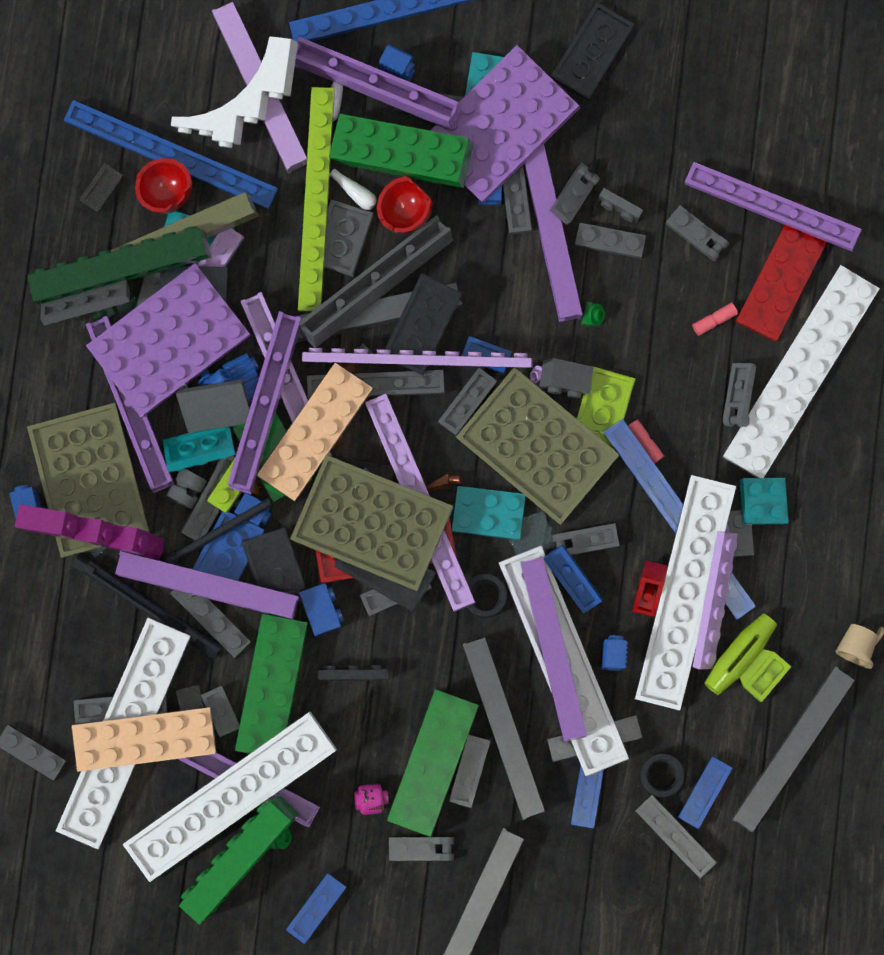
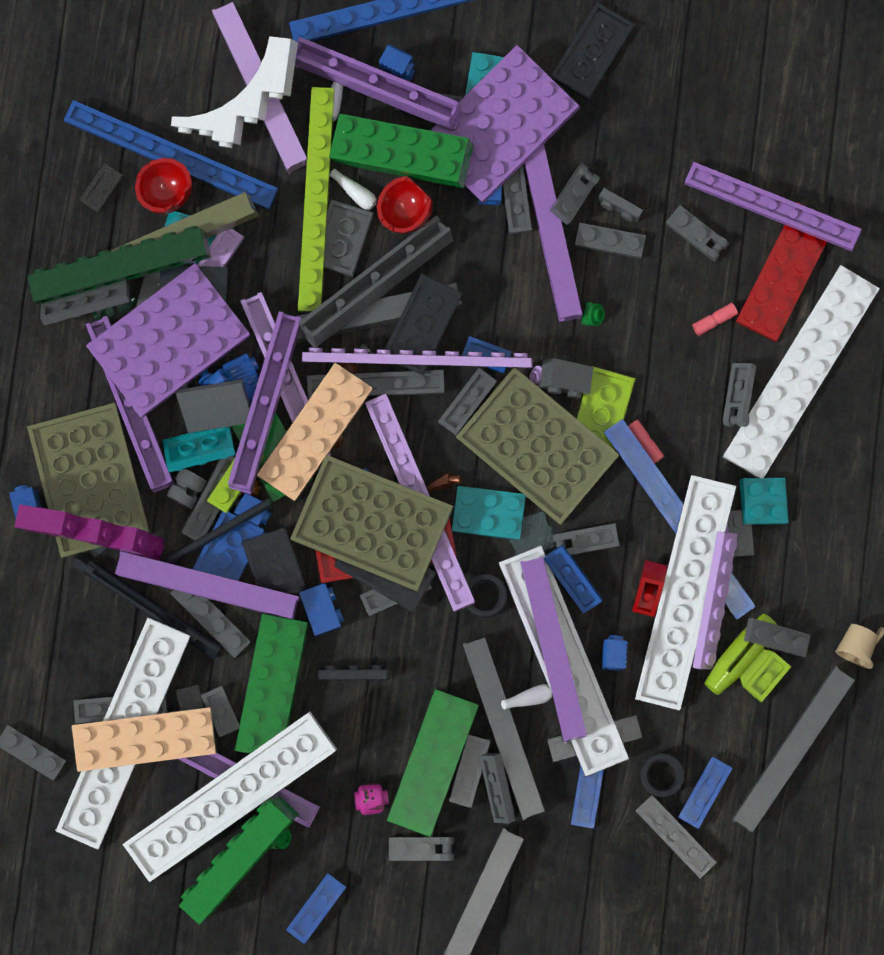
none -> dark grey plate [479,753,515,824]
none -> white piece [501,684,552,709]
none -> dark grey plate [744,618,810,657]

